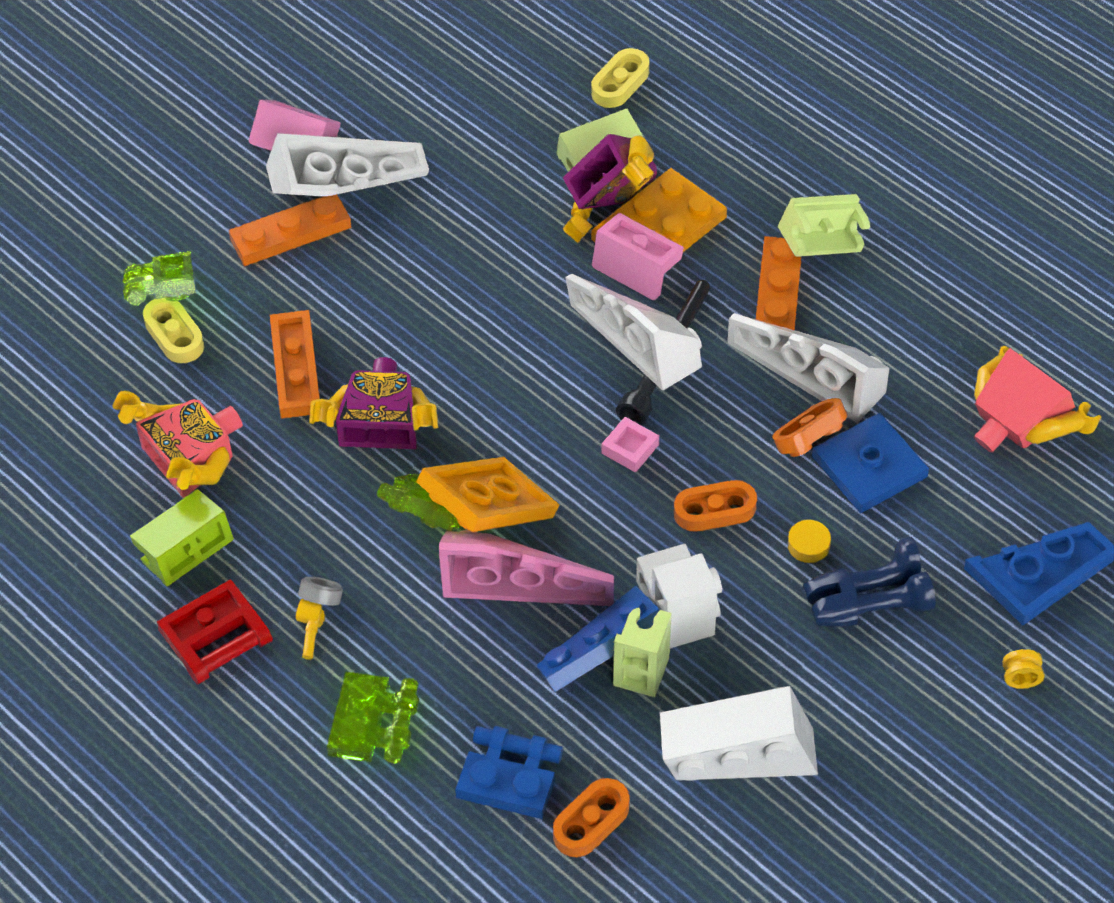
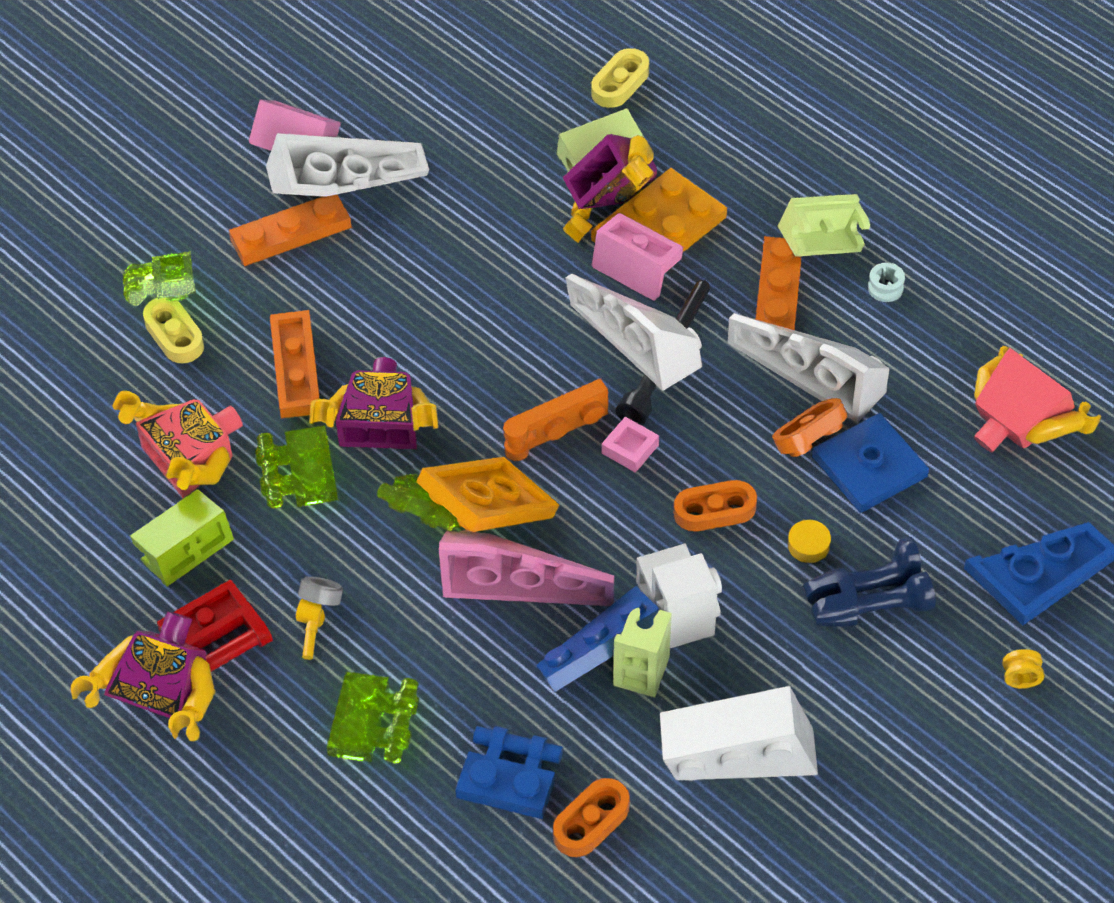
none -> torso [71,611,215,741]
none -> clear neon green plate [255,425,338,508]
none -> orange plate [503,379,608,461]
none -> light aqua bush [868,263,905,302]

